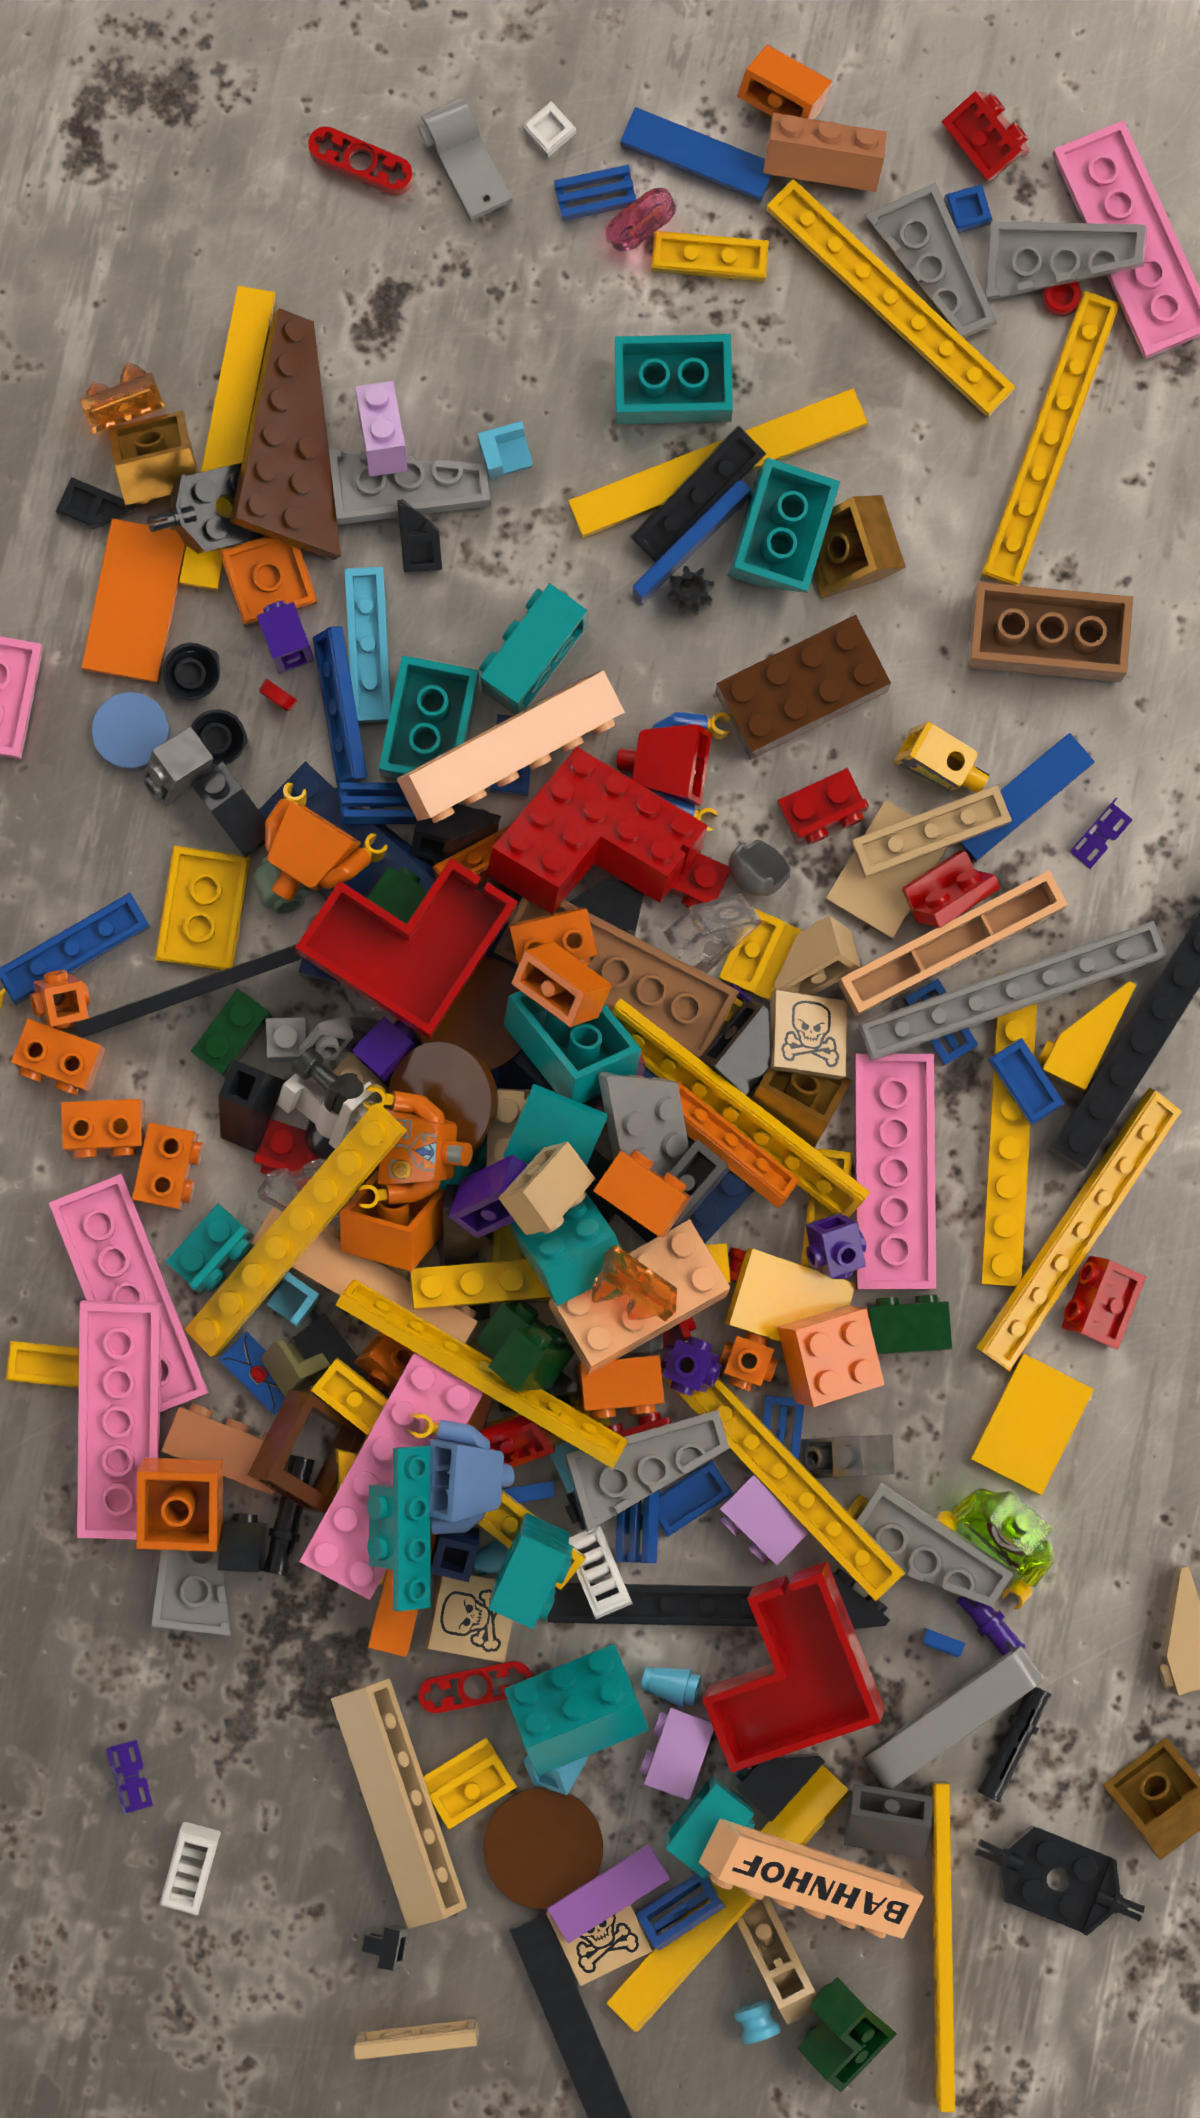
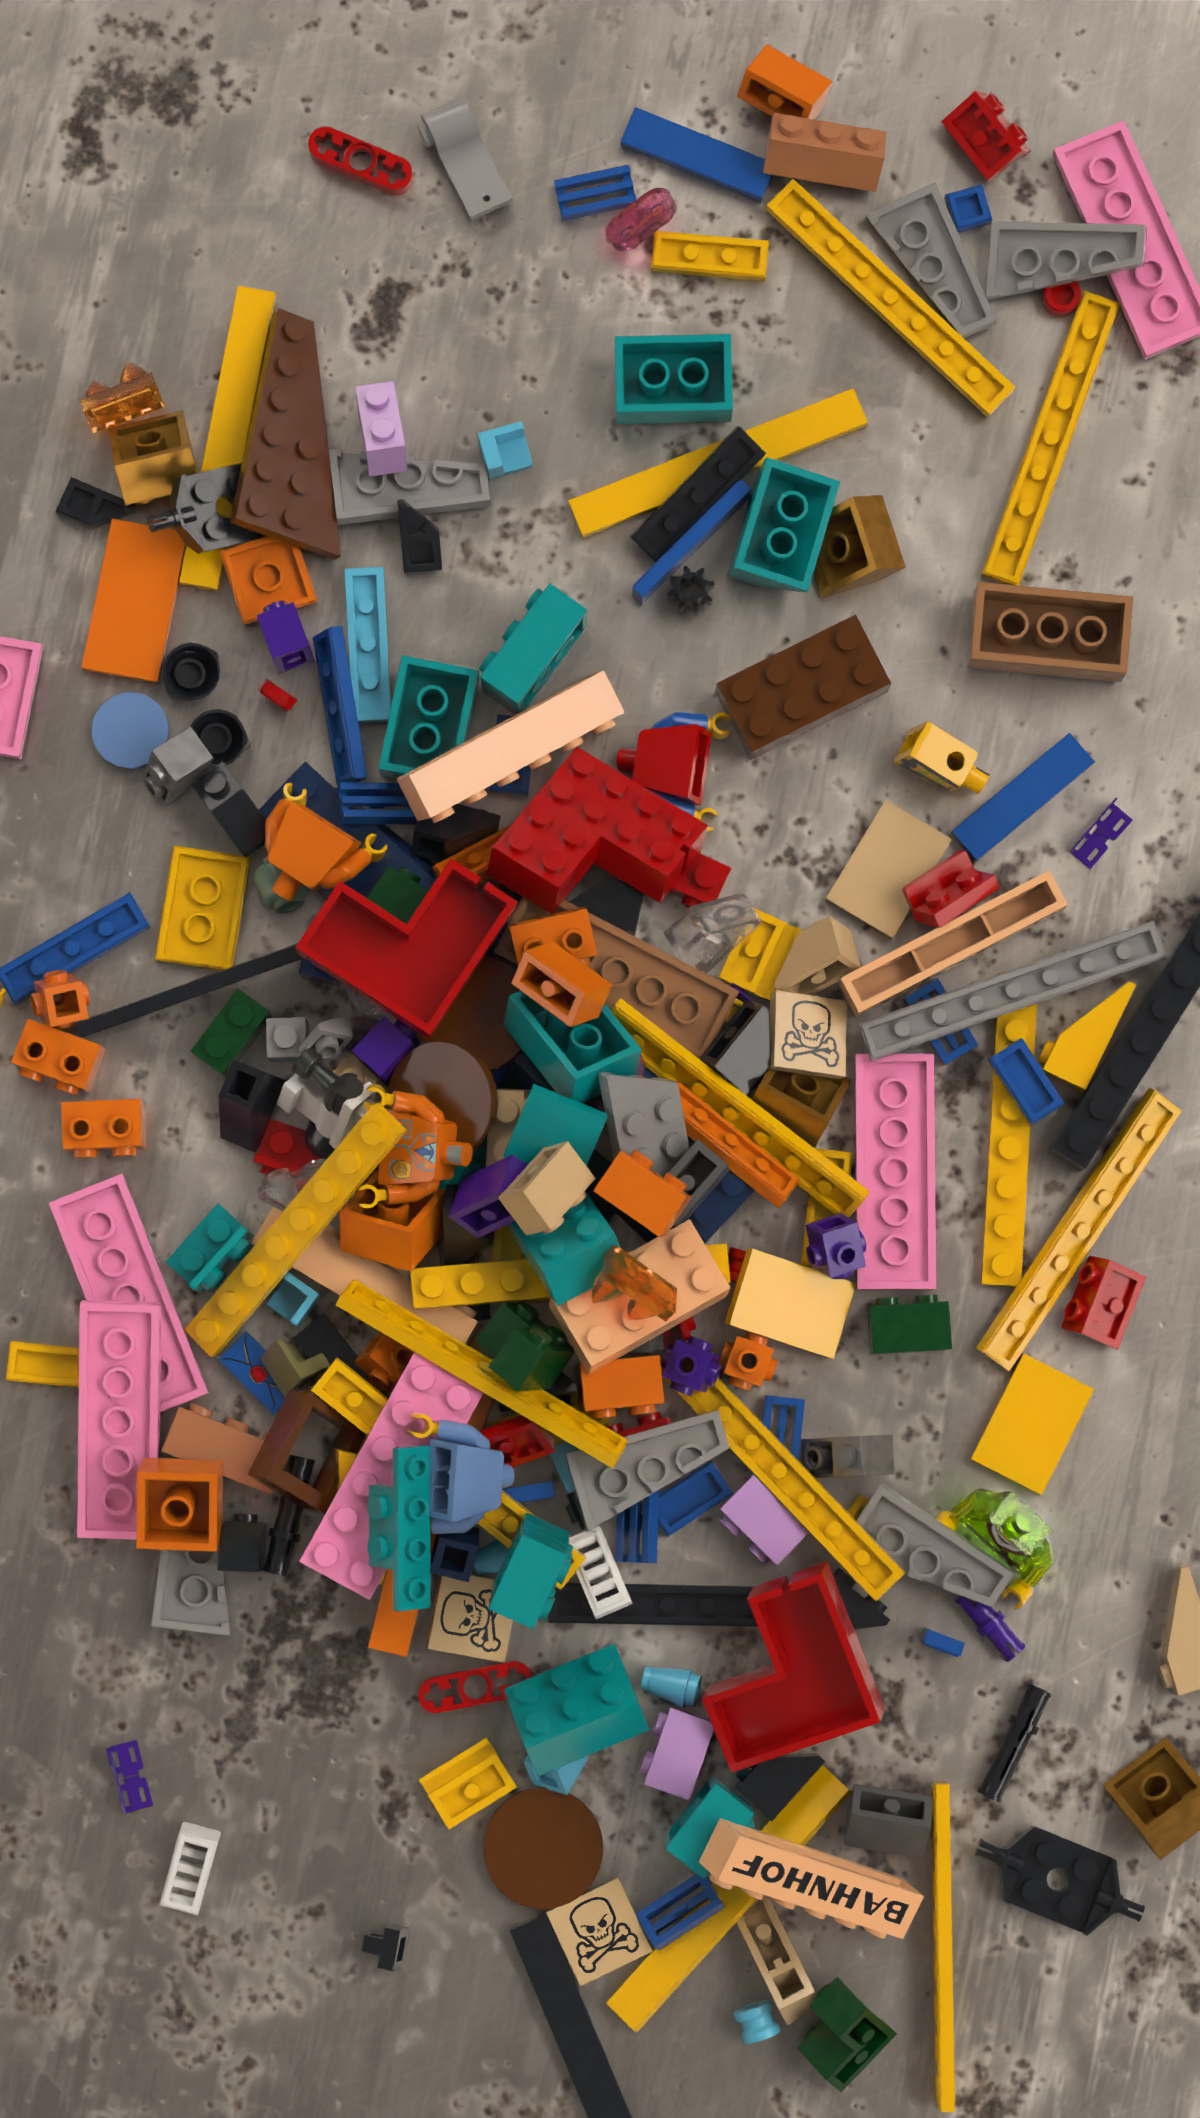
orange brick [132,1122,203,1211] -> none
tan brick [331,1678,467,1929] -> none
tan tile [354,2019,479,2060] -> none
white tile [523,101,577,157] -> none
medium lavender tile [547,1843,670,1944] -> none
dark grey hair [728,840,791,896] -> none
red bracket [777,768,869,845] -> none
orange brick [777,1305,885,1407] -> none
tan plate [851,785,1012,878] -> none
light grey beam [862,1645,1045,1789] -> none

